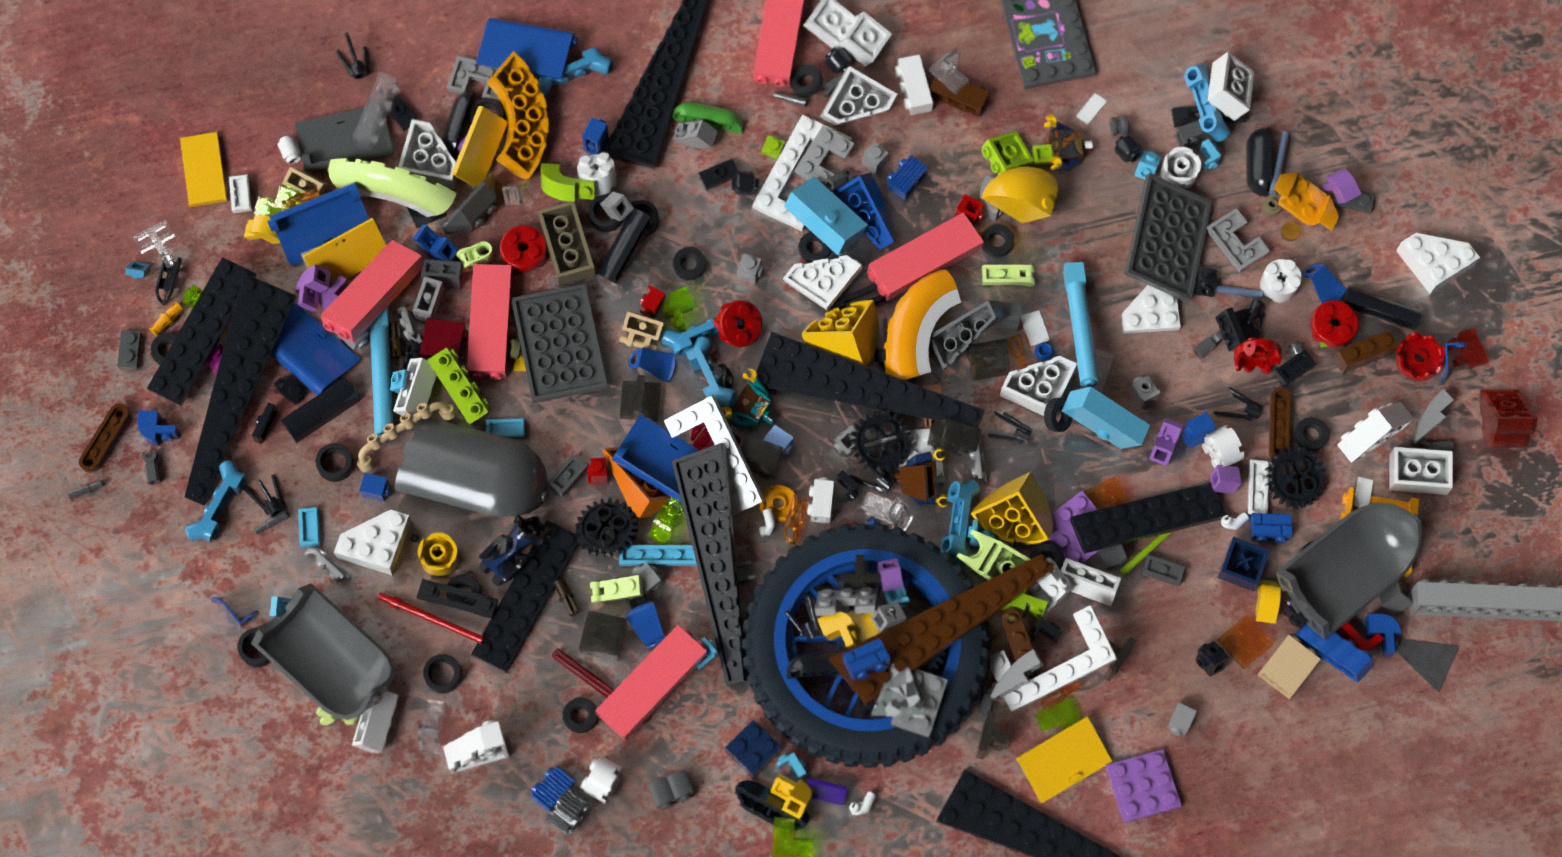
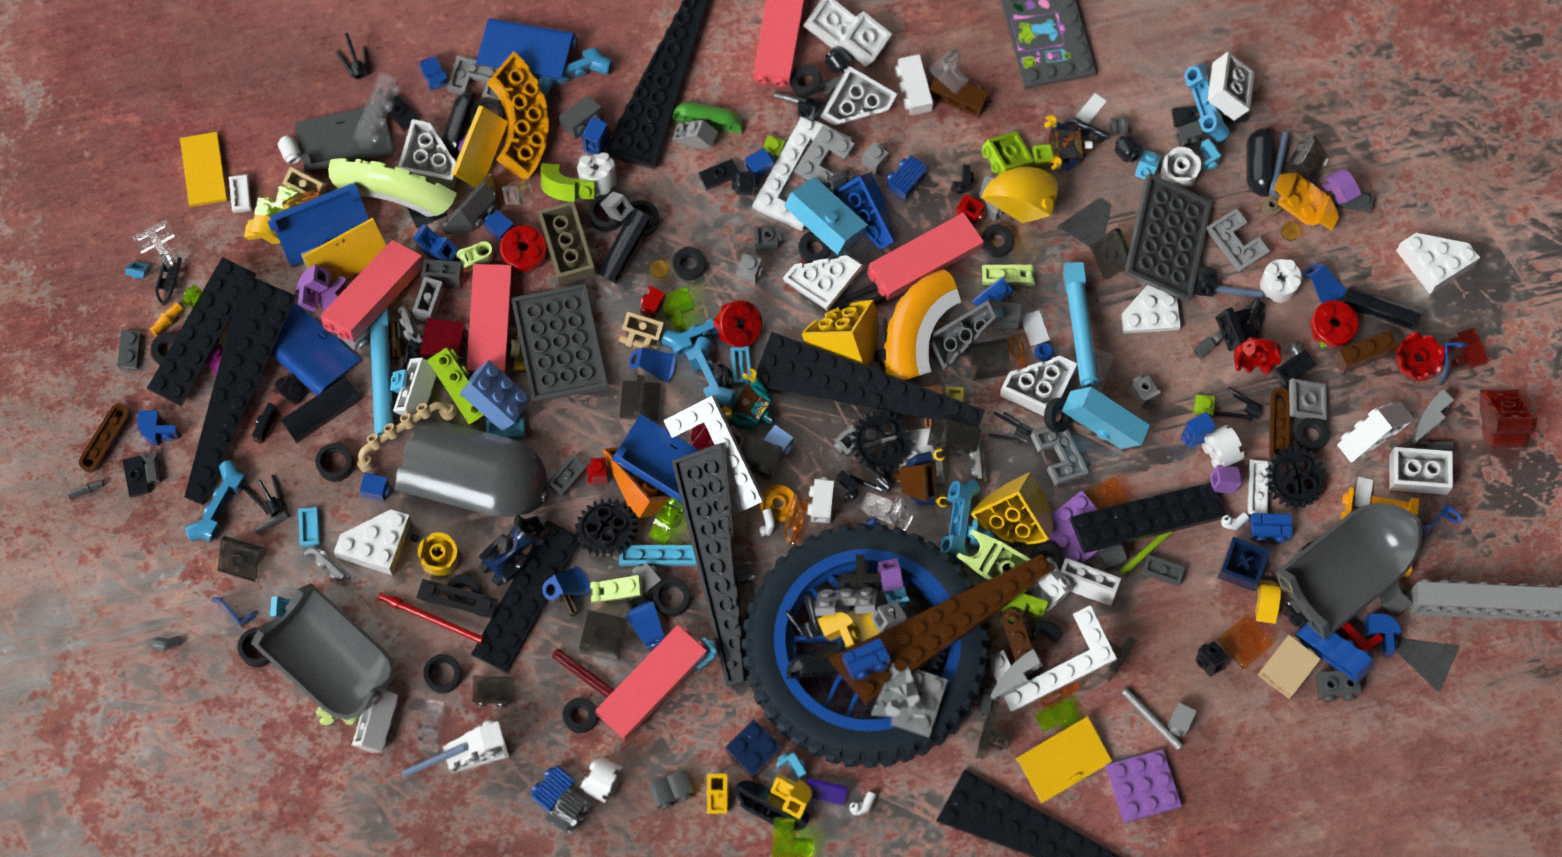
medium lavender brick [1149,418,1183,466] -> none
none -> black plate [122,456,149,498]
none -> dark grey arm [151,636,181,651]
none -> clear smoke bracket [217,536,267,582]
none -> sand blue bar [402,743,468,777]
none -> blue brick [417,55,448,91]
none -> medium blue brick [460,360,531,431]
none -> clear smoke bracket [471,675,514,707]
none -> blue brick [484,210,514,242]
none -> blue piece [542,566,590,600]
none -> dark grey brick [559,95,604,139]
none -> clear yellow tile [650,260,669,280]
none -> black tyre [653,578,690,617]
none -> yellow brick [707,773,727,814]
none -> medium azure tile [730,346,751,385]
none -> blue brick [745,148,775,178]
none -> dark grey brick [754,226,781,251]
none -> black bracket [797,97,825,122]
none -> light yellow tile [945,386,964,402]
none -> black bracket [951,164,974,194]
none -> blue brick [972,277,1013,307]
none -> light grey plate [1030,428,1089,486]
none -> flat silver sticker [1057,198,1111,253]
none -> black piece [1063,118,1111,142]
none -> clear smoke bracket [1090,228,1129,279]
none -> light grey bar [1122,688,1183,750]
none -> lime plate [1193,394,1215,417]
none -> clear smoke bracket [1284,135,1330,185]
none -> light grey plate [1289,378,1327,422]
none -> dark grey brick [1315,671,1361,702]
none -> blue piece [1422,504,1463,538]

